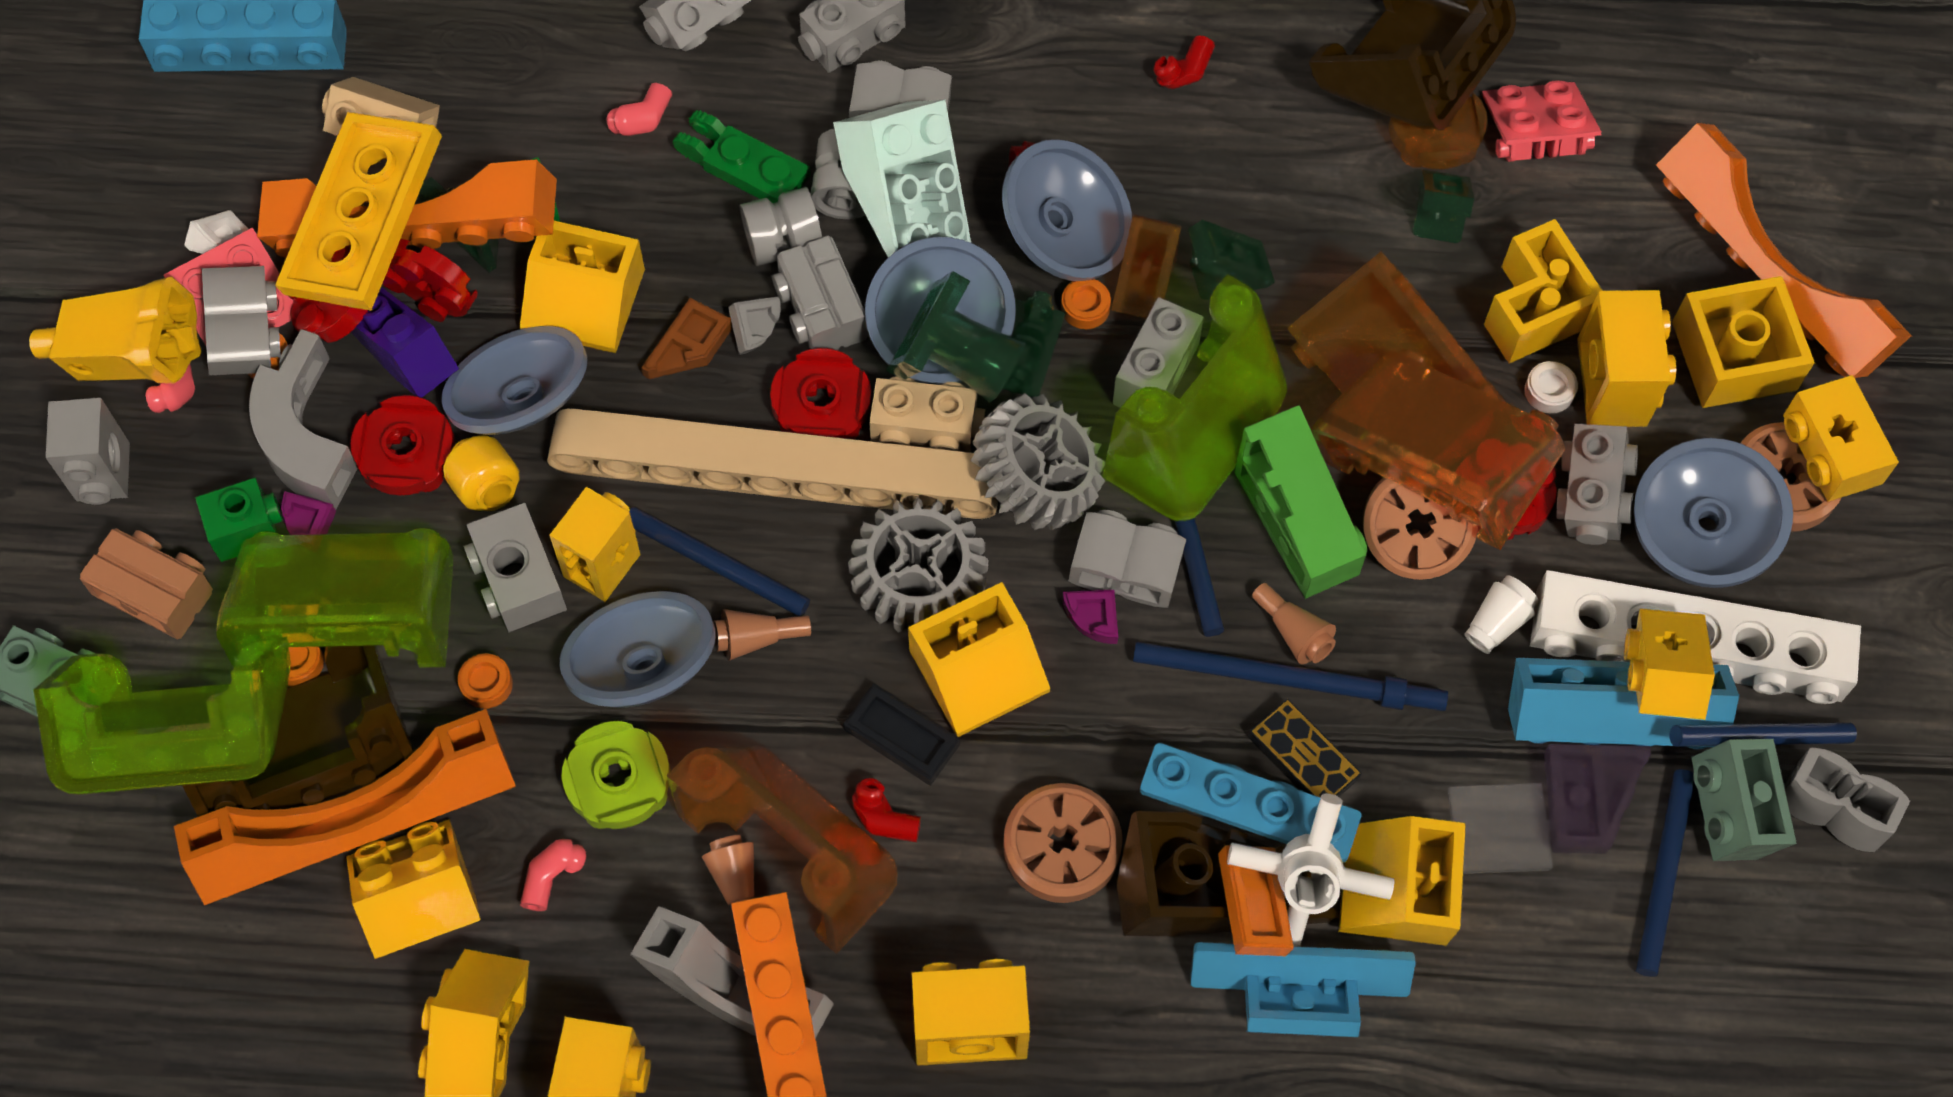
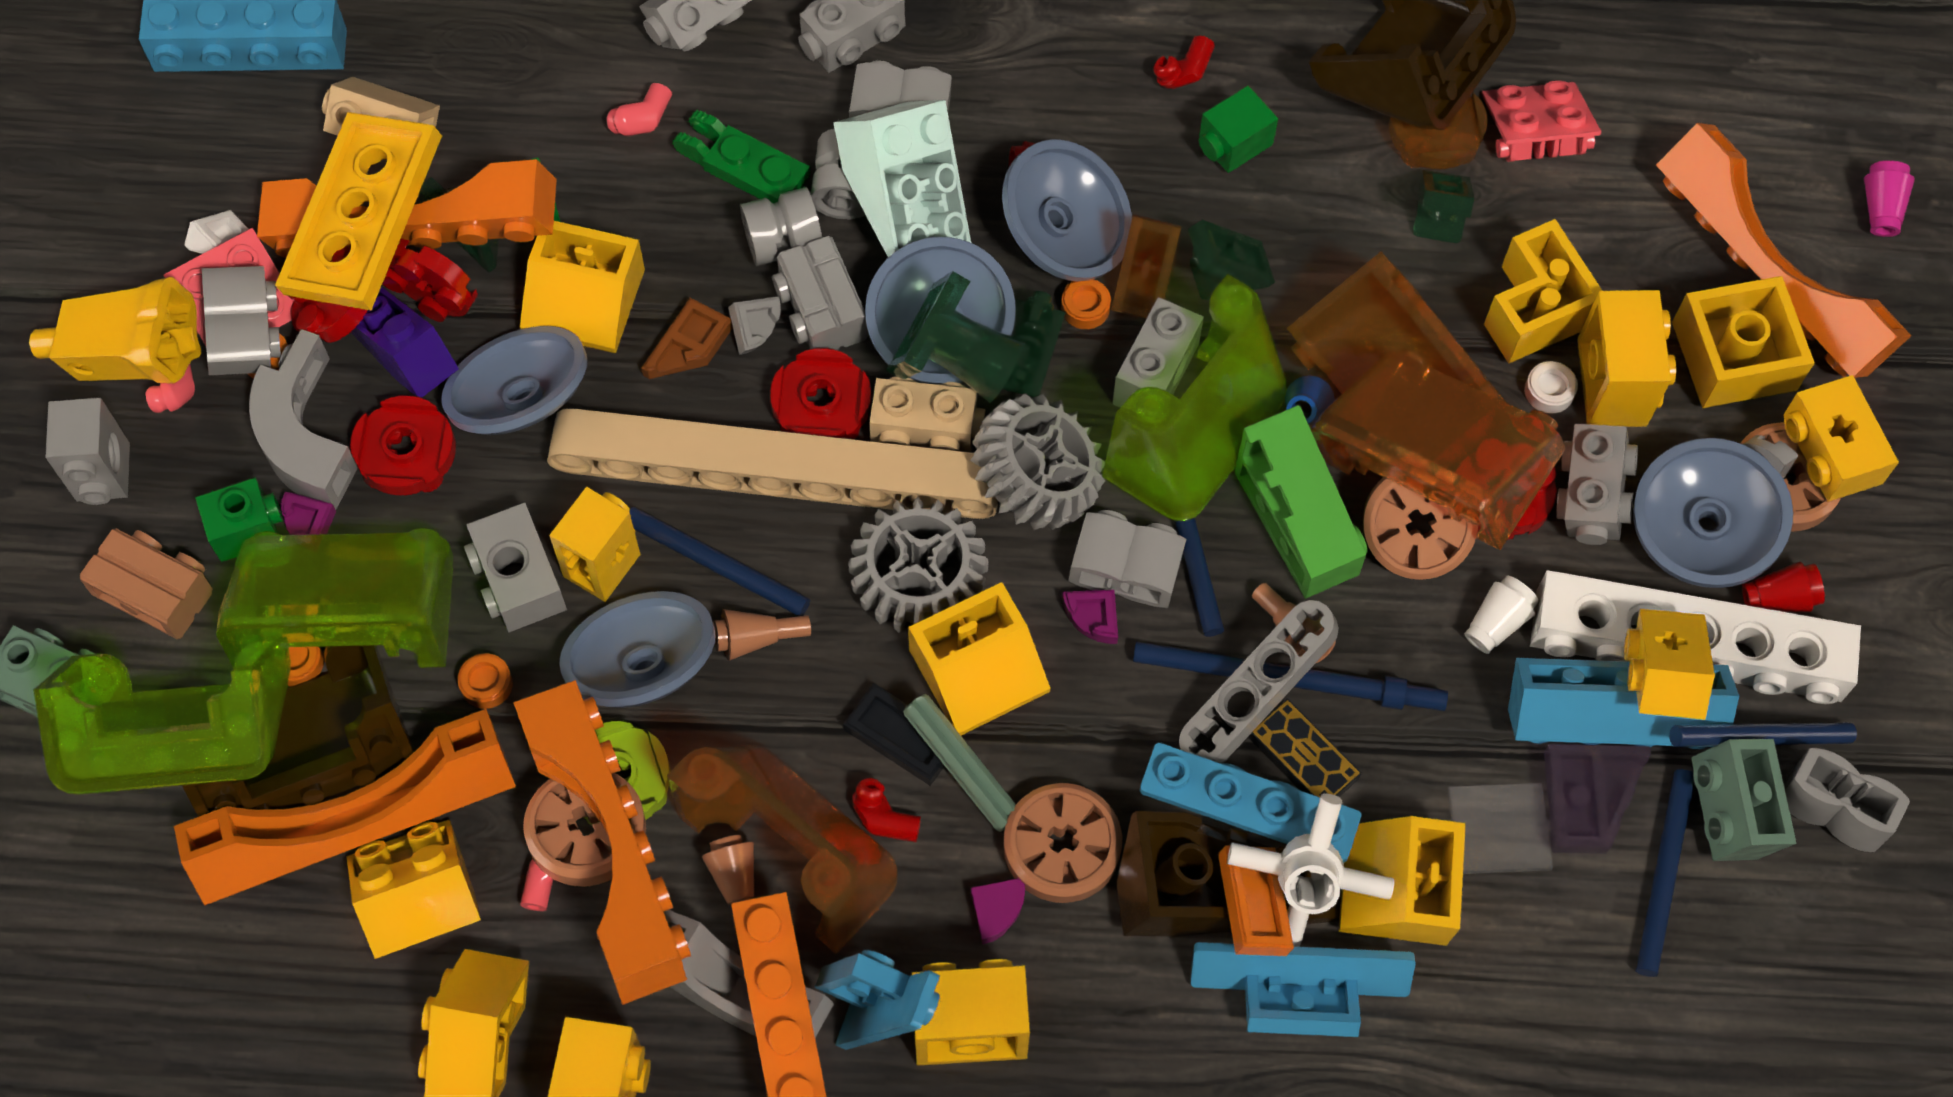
yellow head [443,435,520,511] -> none
none -> orange arch [513,680,691,1005]
none -> nougat wheel [523,773,646,887]
none -> dark azure bracket [814,950,940,1050]
none -> sand green axle [904,694,1016,832]
none -> magenta tile [971,878,1025,945]
none -> light grey beam [1179,600,1339,763]
none -> green brick [1199,85,1278,173]
none -> blue cone [1285,376,1335,425]
none -> red cone [1742,561,1825,612]
none -> light grey tile [1743,435,1798,478]
none -> dark pink cone [1864,161,1915,237]

